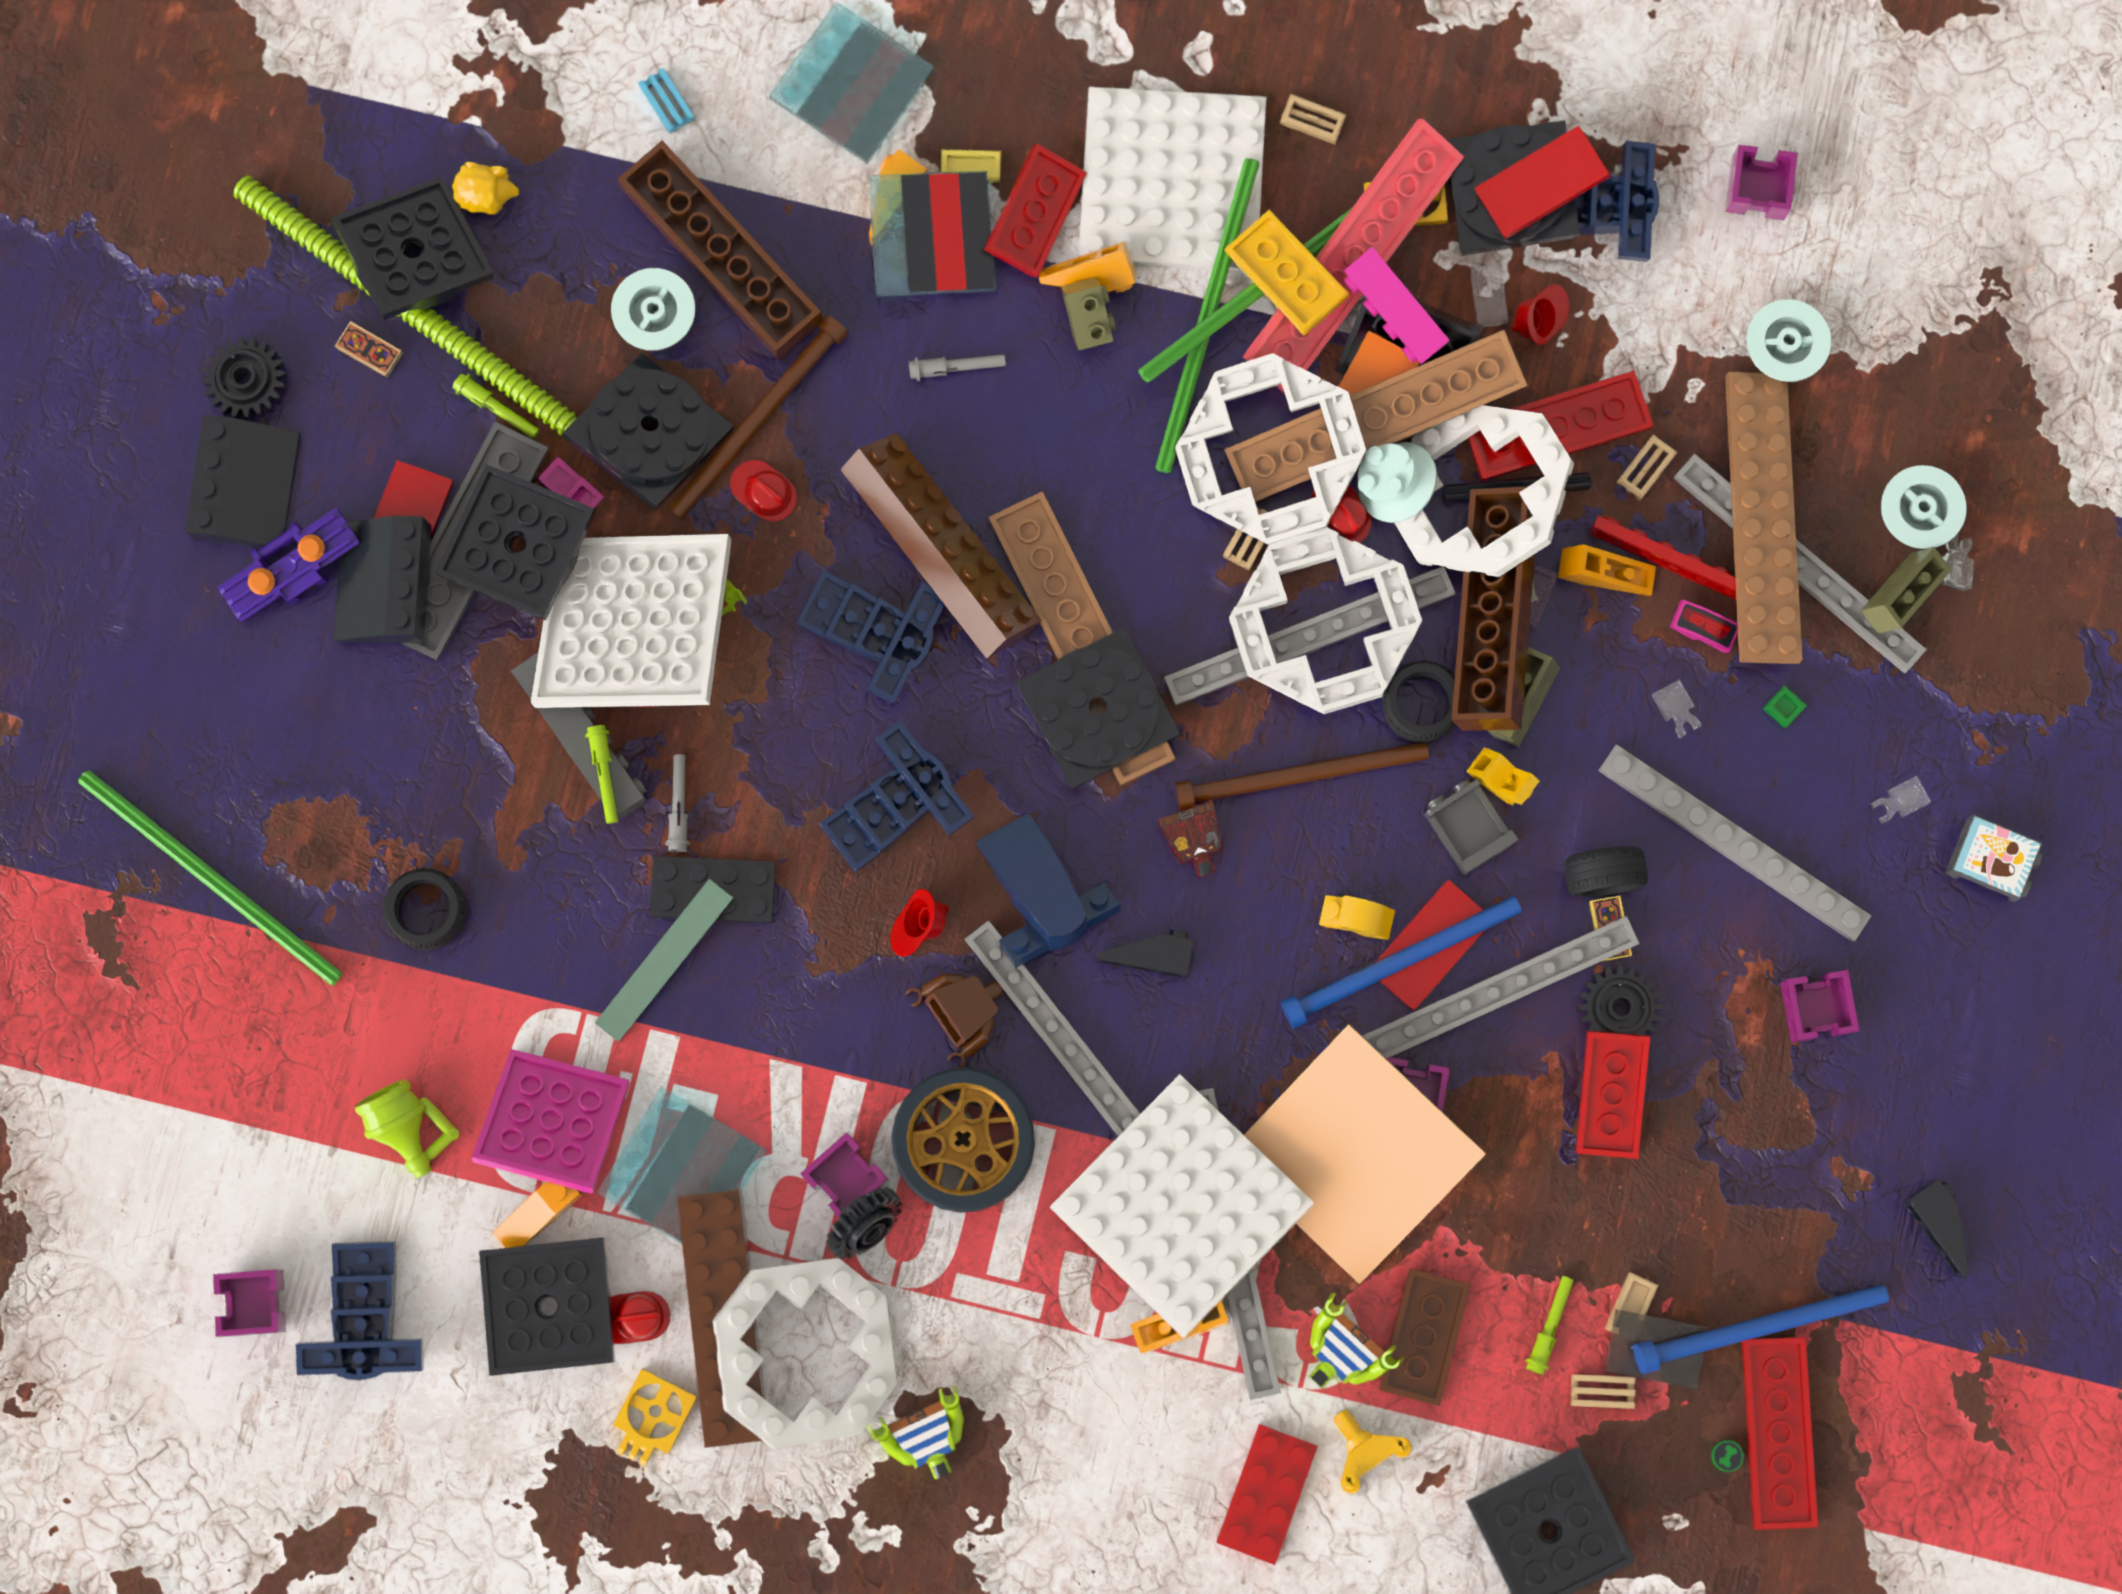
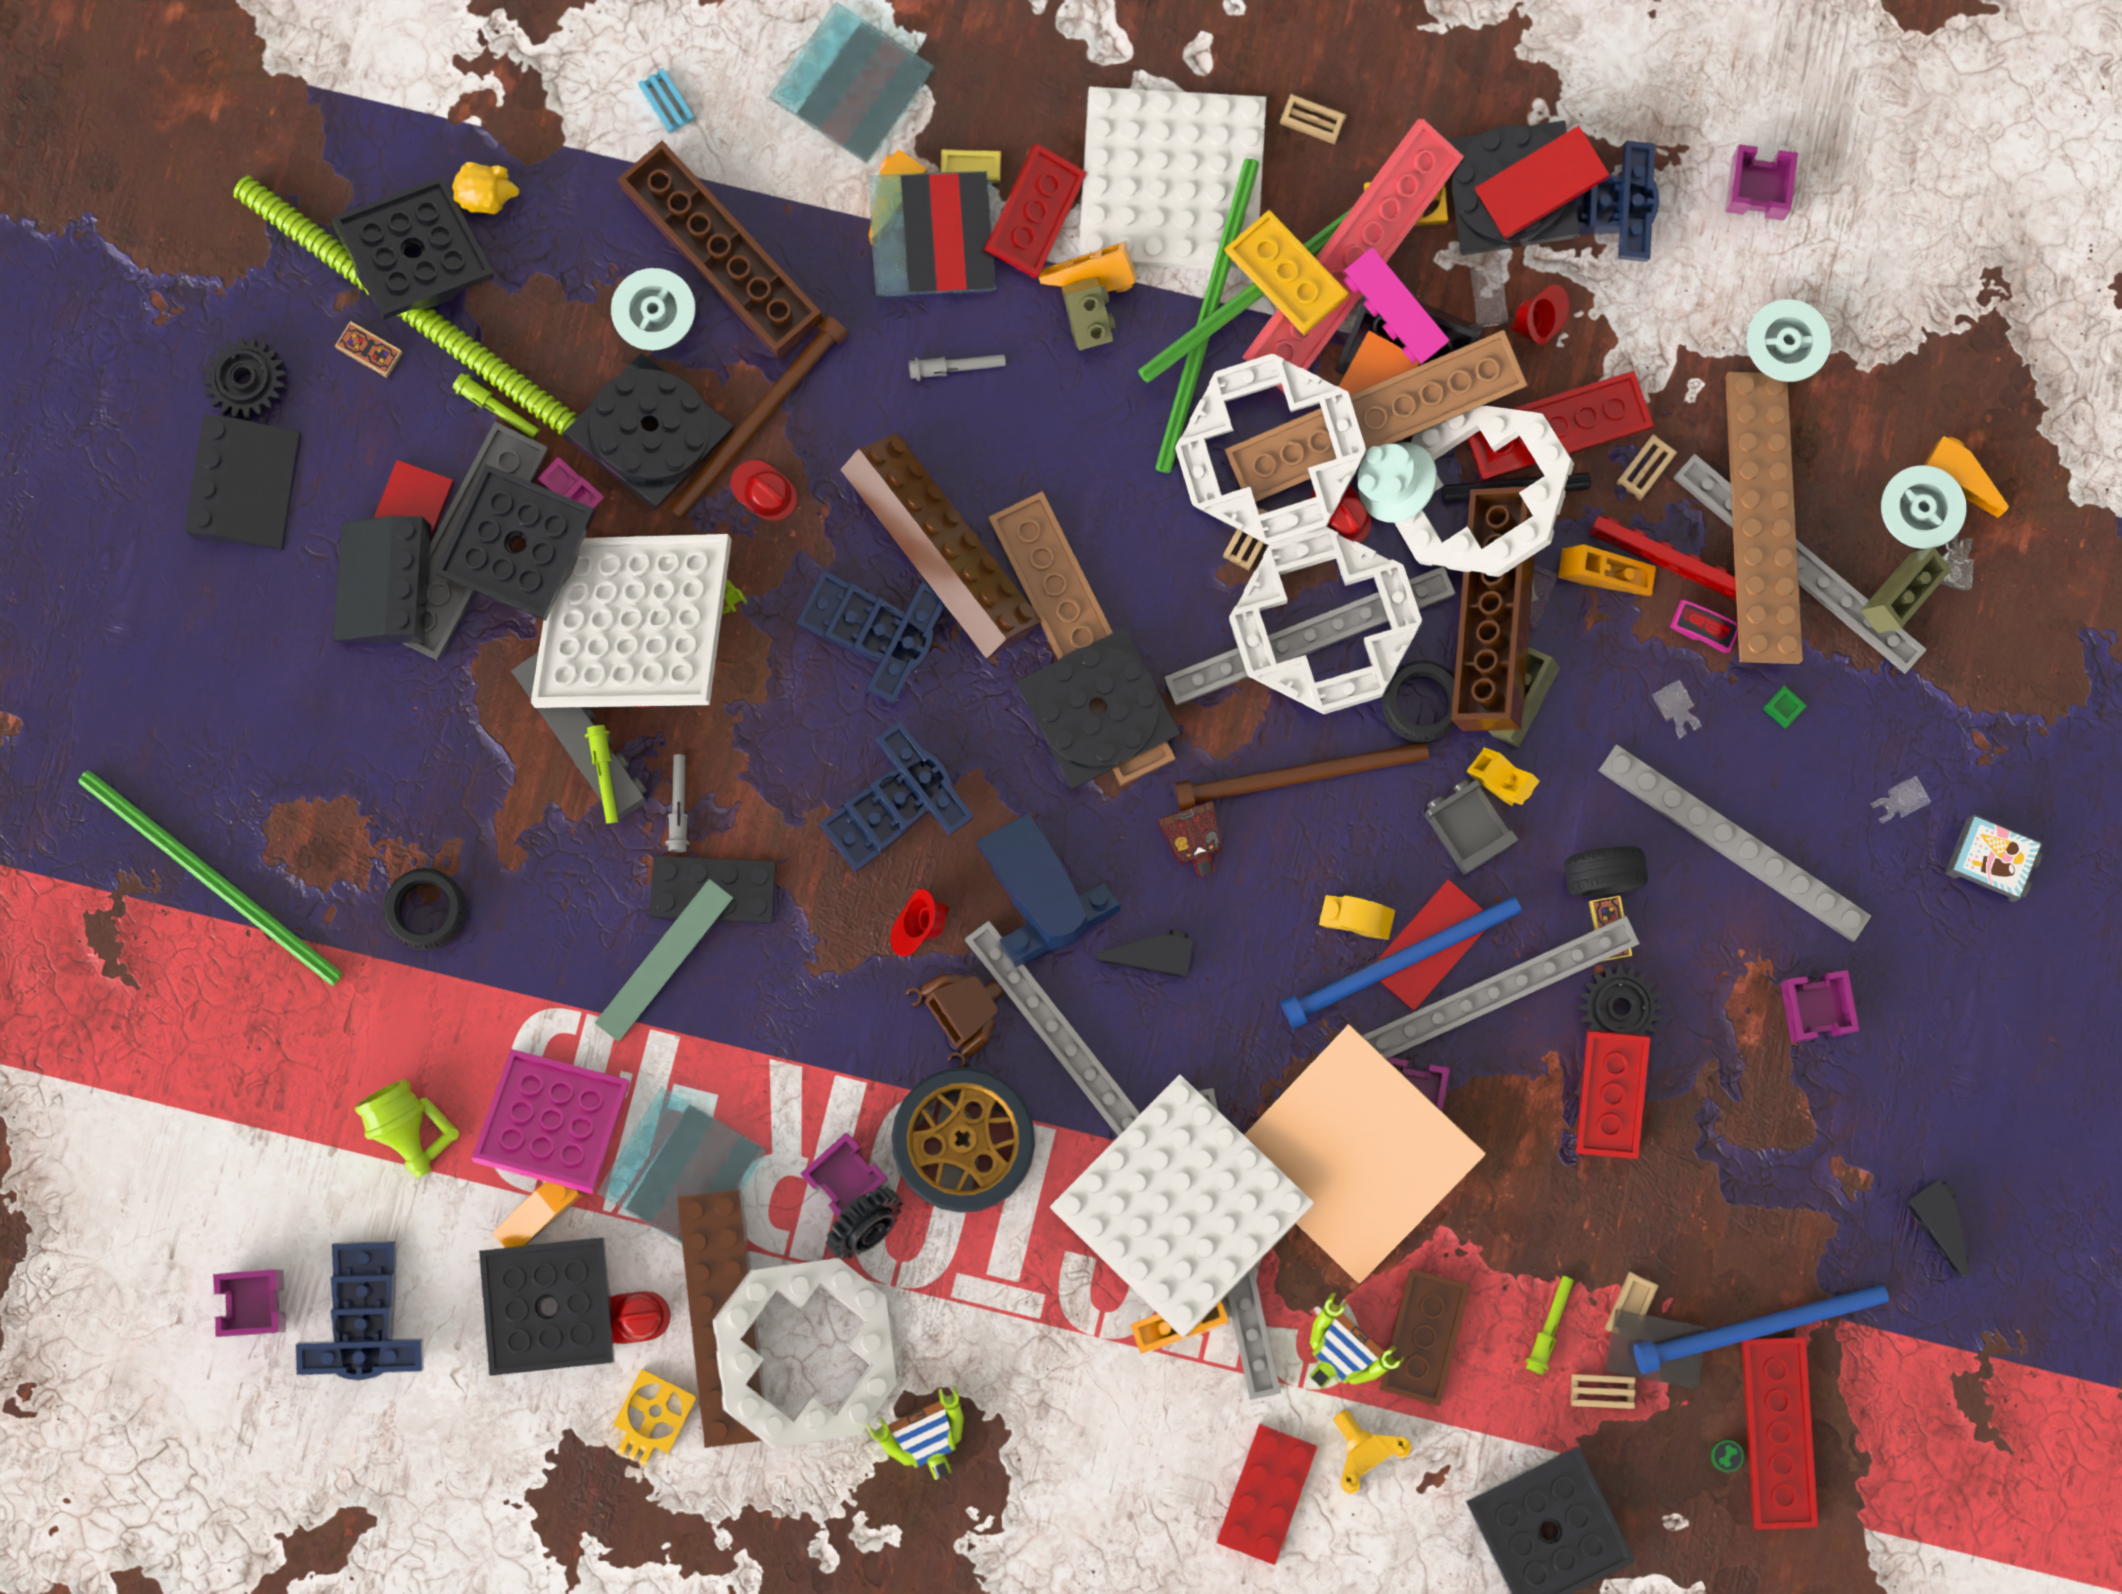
dark purple piece [217,507,360,623] -> none
none -> light orange slope [1924,436,2009,518]

